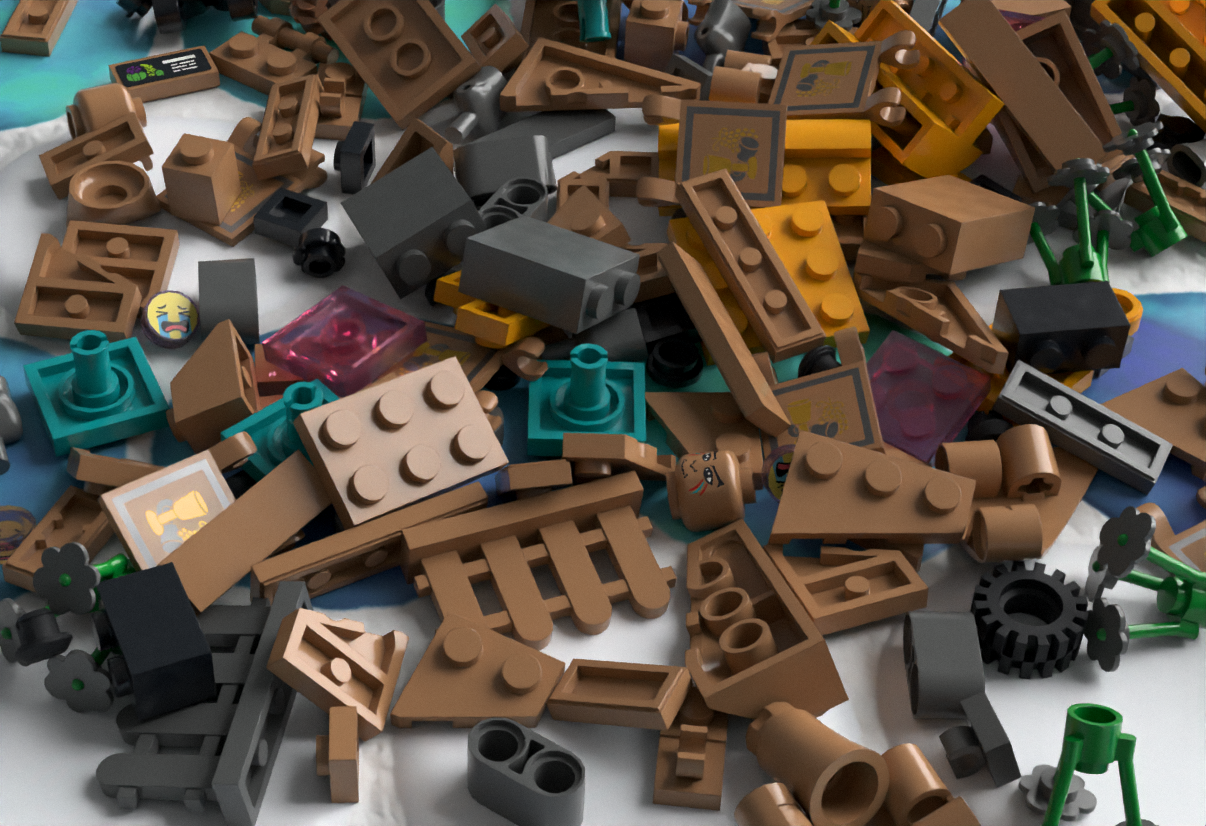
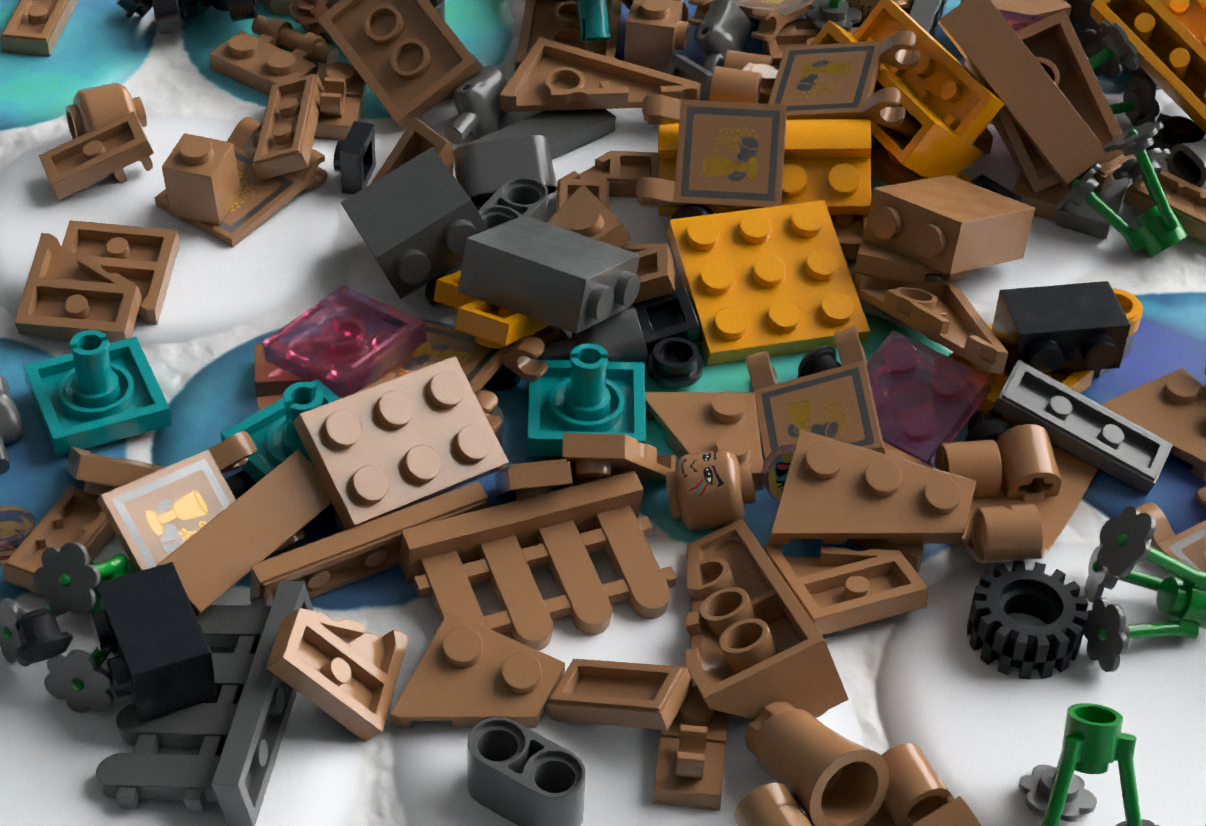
medium nougat piece [66,160,161,227] -> none
tile [108,45,220,103] -> none
tile [141,290,200,349] -> none
medium nougat slope [166,319,261,454] -> none
dark grey beam [198,258,260,345] -> none
black plate [254,188,328,247] -> none
black plate [292,228,346,278] -> none
medium nougat plate [316,706,359,803] -> none
medium nougat plate [461,3,529,73] -> none
medium nougat tile [657,241,791,437] -> none
medium nougat tile [675,168,826,363] -> none
dark grey beam [903,611,985,719] -> none
dark grey tile [939,691,1022,788] -> none
plant [1027,158,1133,286] -> none

